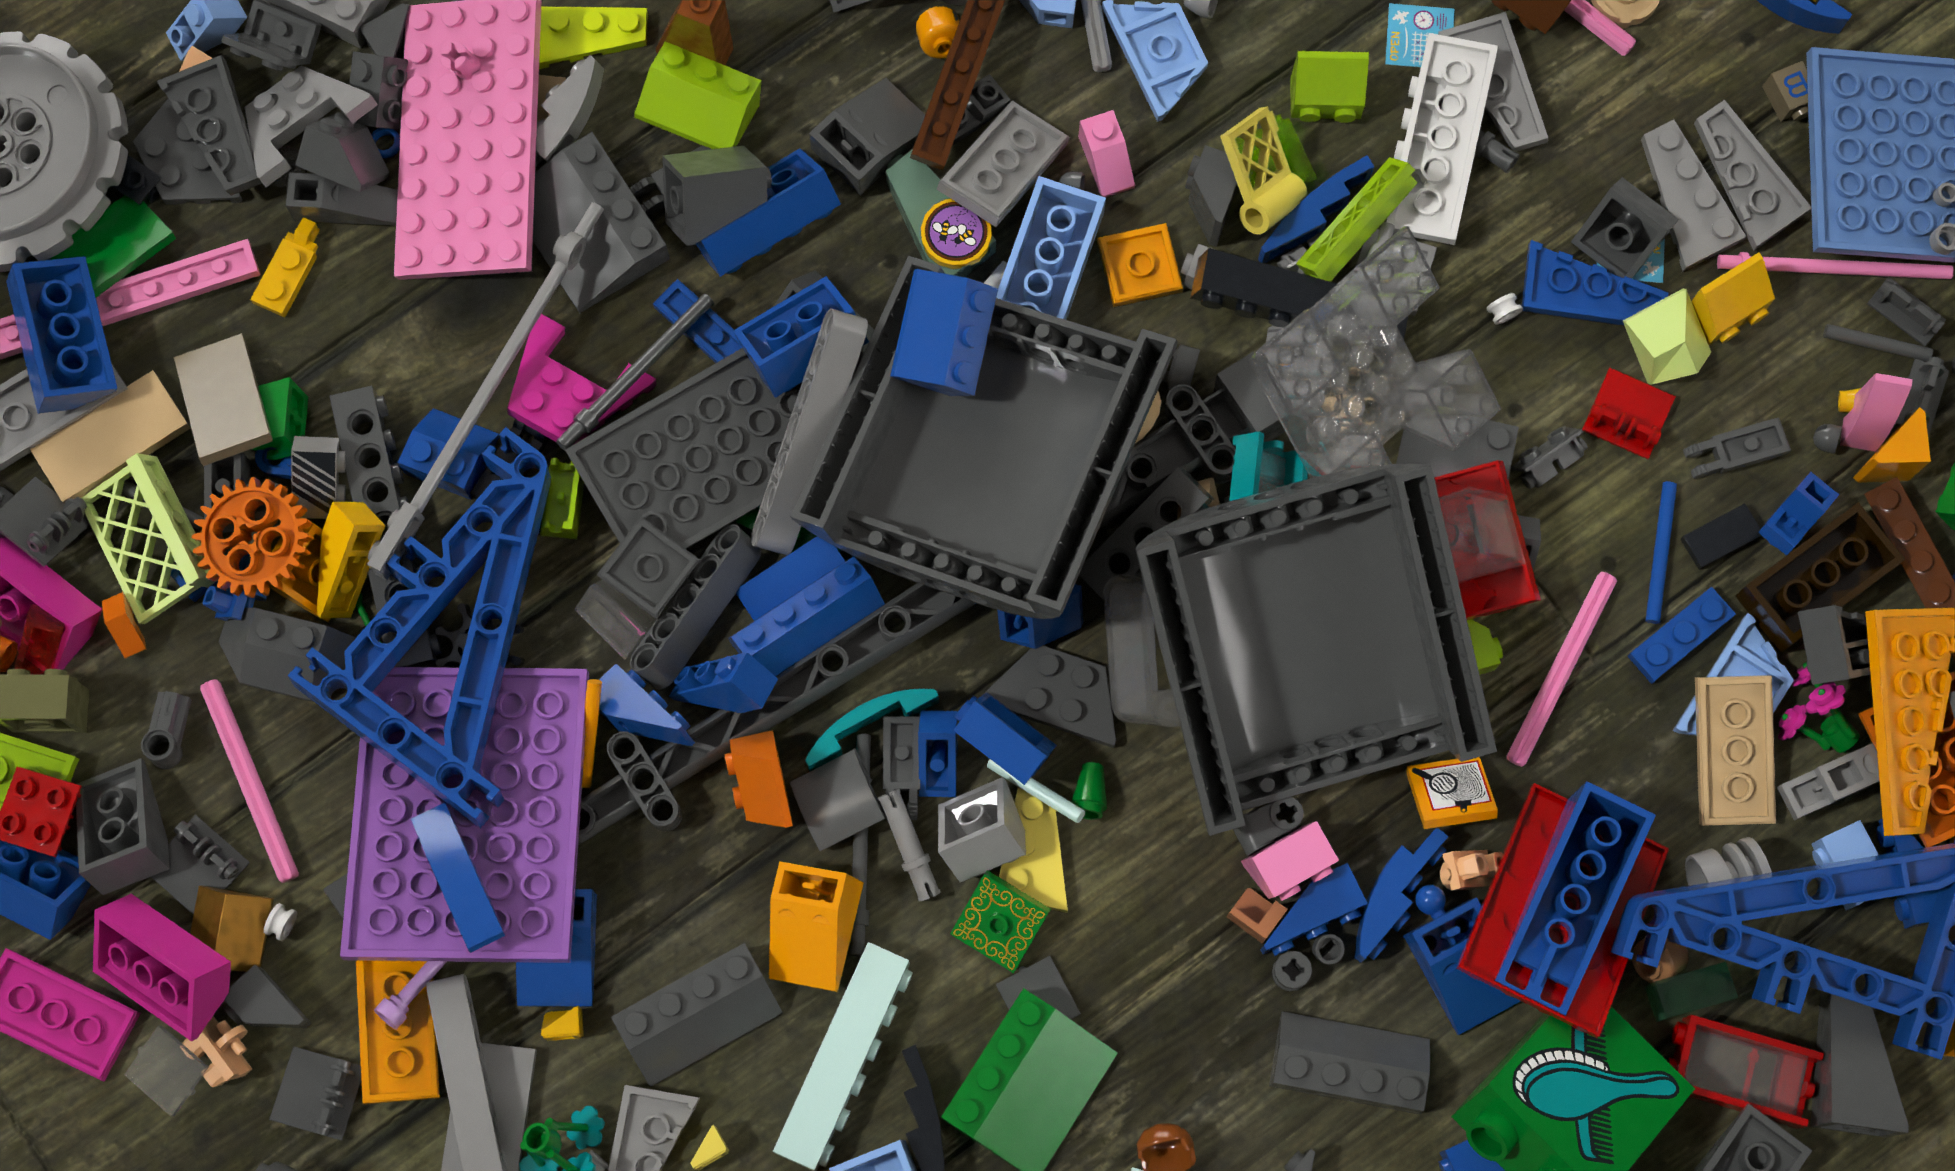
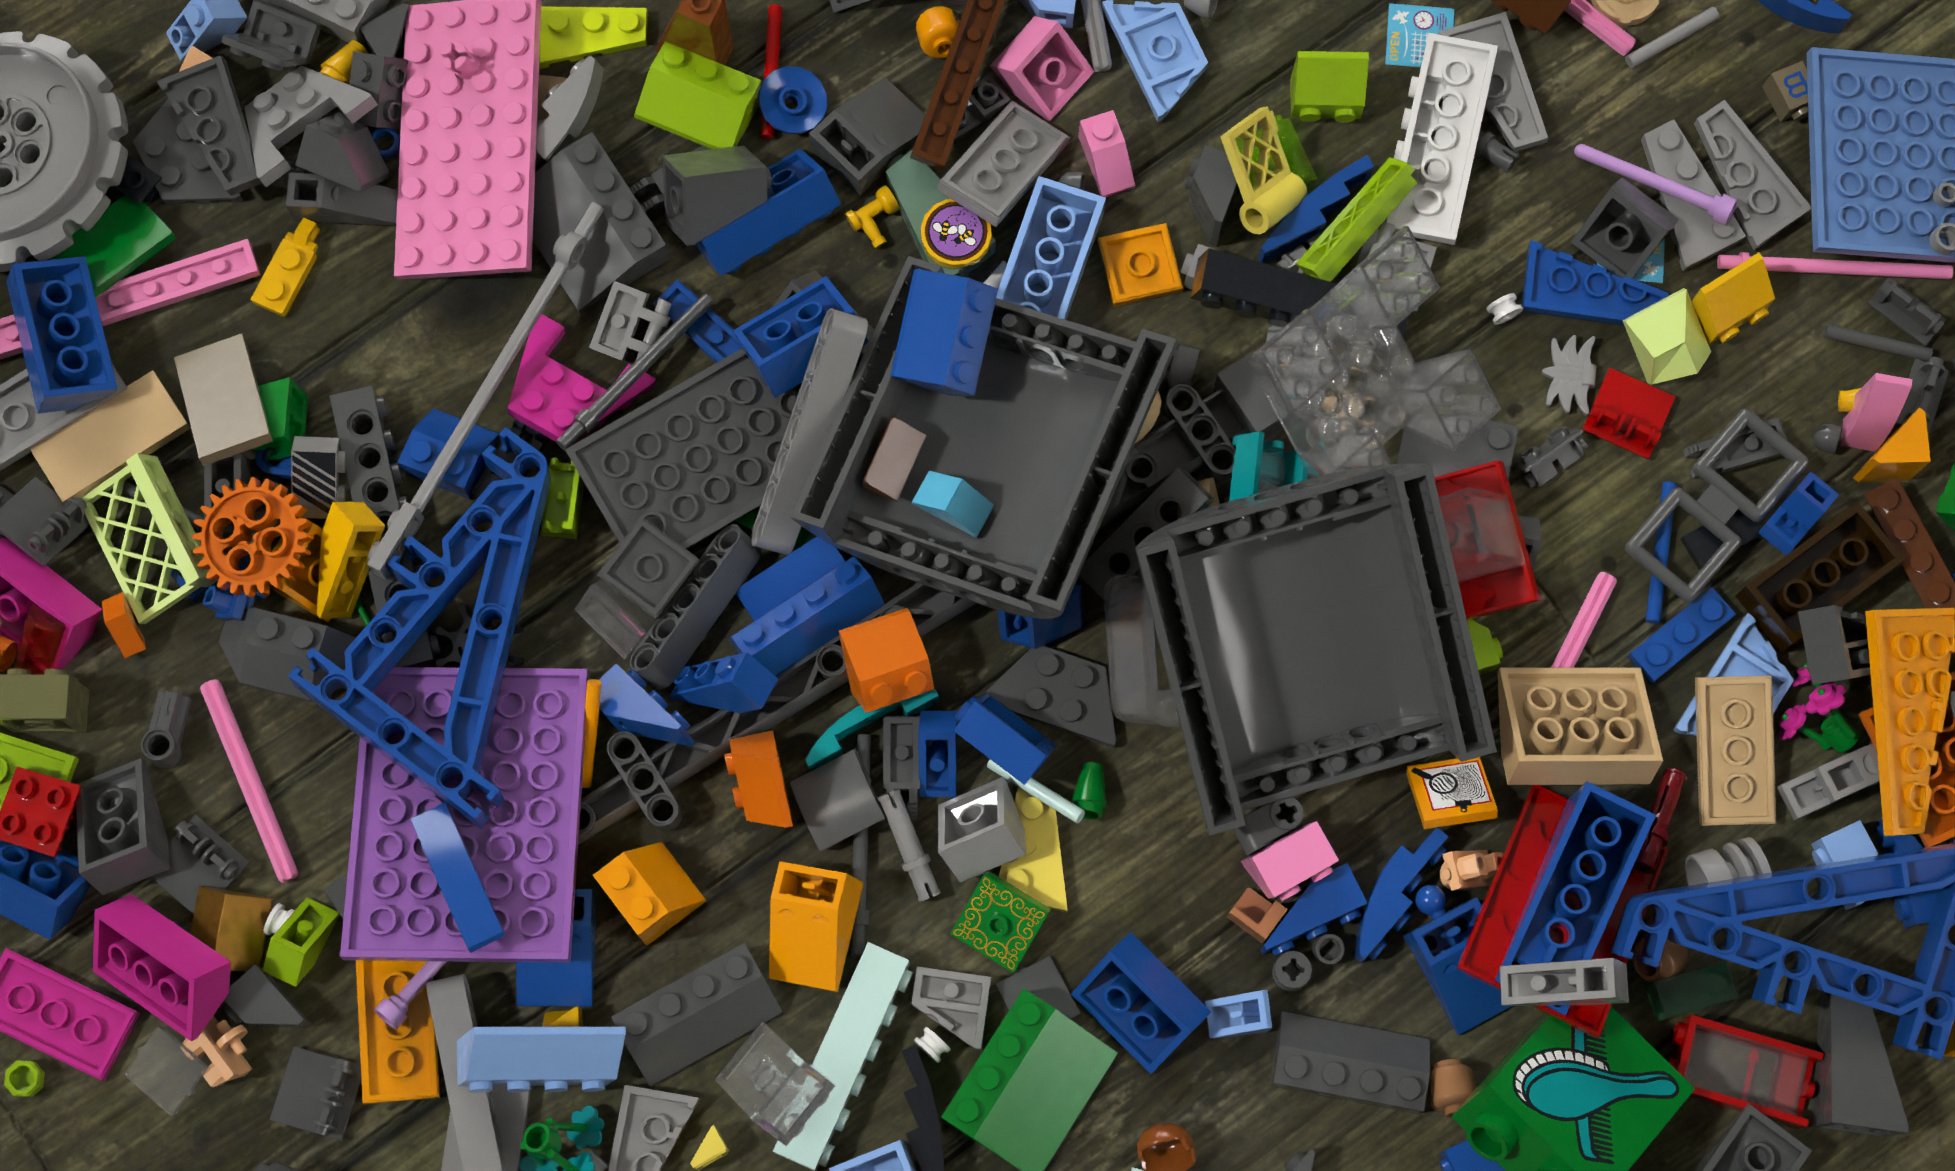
none -> lime tile [4,1060,45,1097]
none -> lime slope [263,897,339,987]
none -> yellow cone [319,40,368,85]
none -> light blue slope [457,1027,626,1093]
none -> light grey plate [589,281,672,361]
none -> light orange slope [593,842,706,946]
none -> clear slope [715,1021,835,1146]
none -> blue dish [758,66,827,134]
none -> red bar [760,4,782,140]
none -> orange slope [838,608,935,713]
none -> yellow piece [845,185,900,249]
none -> slope [863,416,926,502]
none -> light grey wing [911,967,991,1050]
none -> medium azure slope [912,471,994,538]
none -> white bush [914,1027,951,1063]
none -> bright pink slope [990,16,1095,121]
none -> blue slope [1071,932,1211,1074]
none -> light blue slope [1205,990,1272,1038]
none -> medium nougat head [1427,1059,1477,1118]
none -> tan slope [1498,668,1663,785]
none -> light grey slope [1500,958,1629,1006]
none -> light grey piece [1542,335,1597,416]
none -> lavender piece [1574,144,1738,226]
none -> light grey bar [1625,7,1720,68]
none -> dark grey bar [1625,408,1809,603]
none -> dark red pin [1632,768,1687,874]

